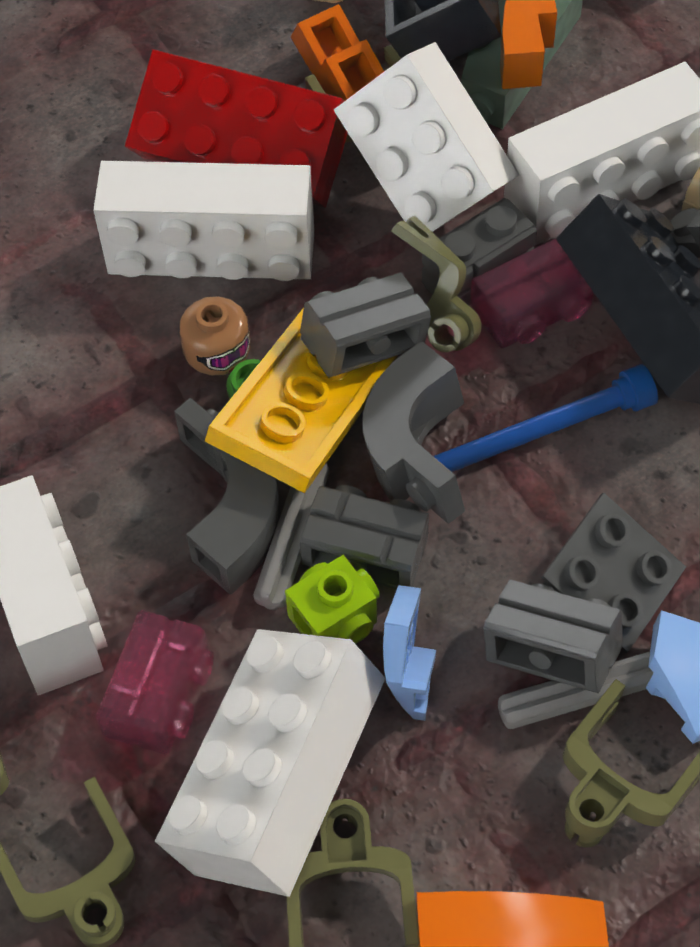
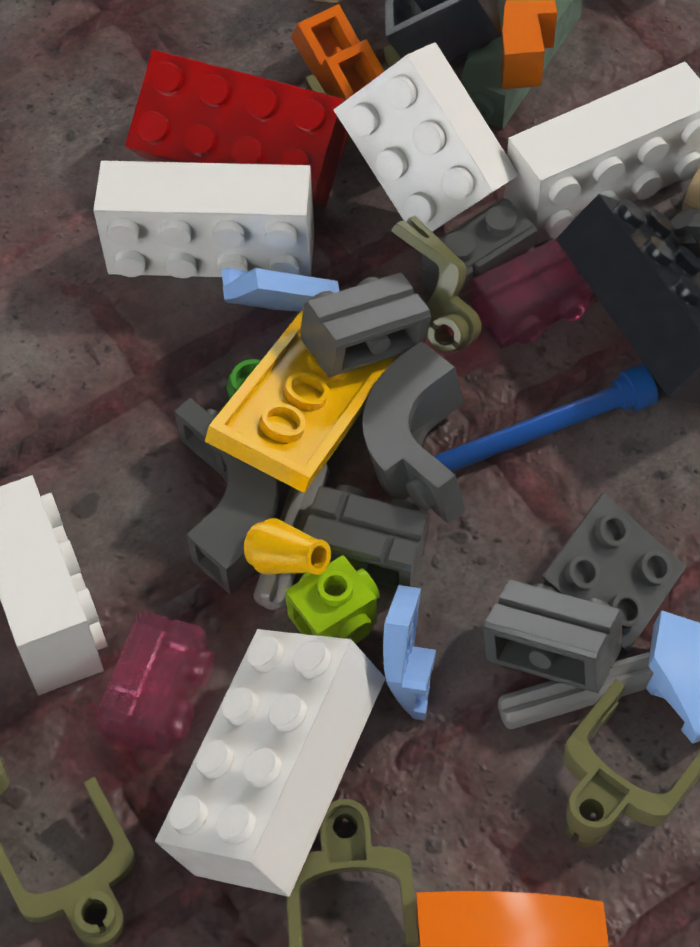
medium nougat head [179,296,250,376] -> none
none -> light blue slope [221,268,339,312]
none -> yellow cone [244,518,331,575]

